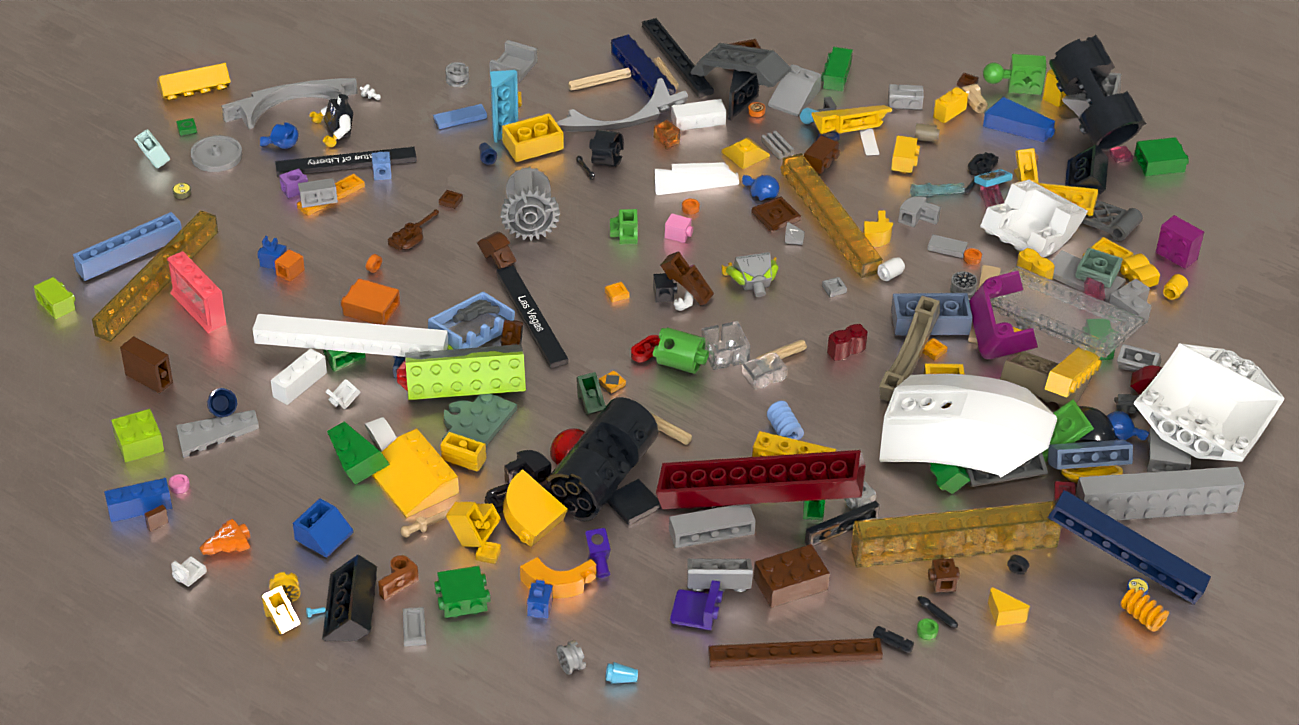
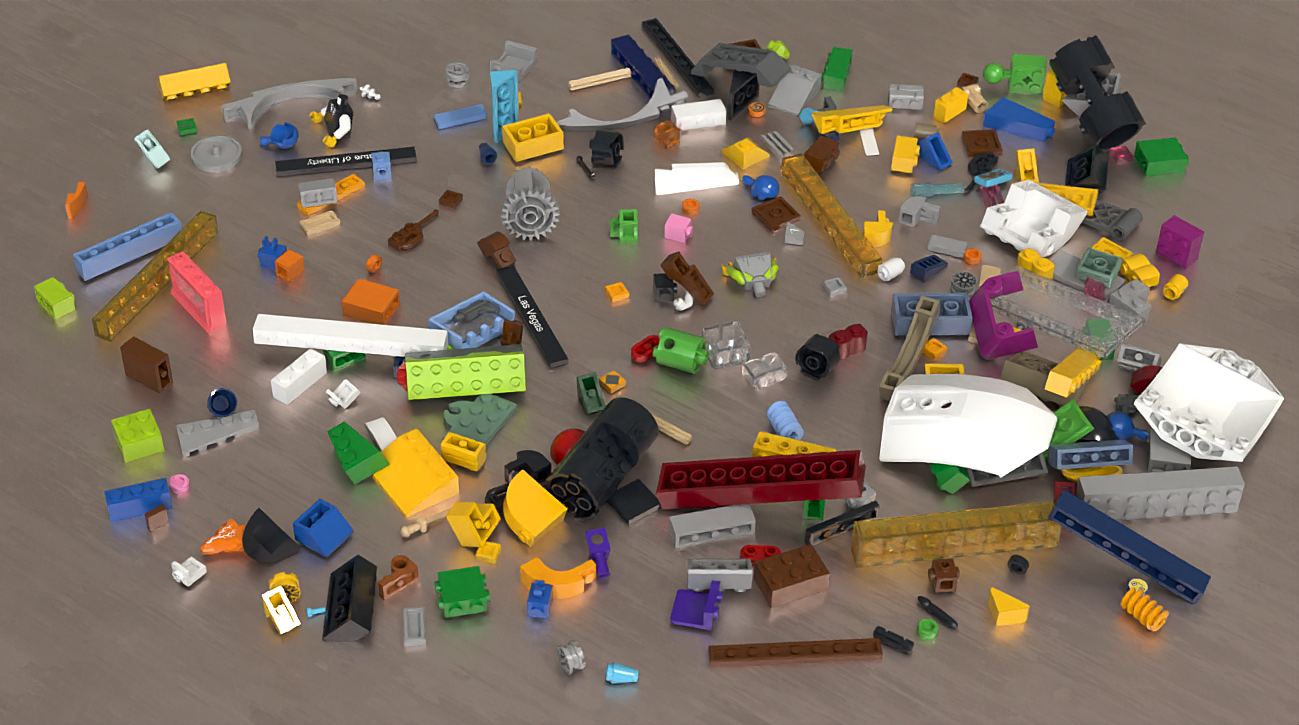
tile [173,183,191,199] -> none
medium lavender brick [279,169,309,199] -> none
tan axle [755,340,807,367] -> none
none -> orange slope [65,182,88,219]
none -> black brick [242,508,301,563]
none -> tan tile [299,210,340,236]
none -> red plate [740,545,781,566]
none -> lime rock [766,40,790,59]
none -> black brick [795,334,840,380]
none -> dark blue slope [910,254,948,282]
none -> blue slope [917,132,953,170]
none -> reddish brown tile [961,129,1003,157]

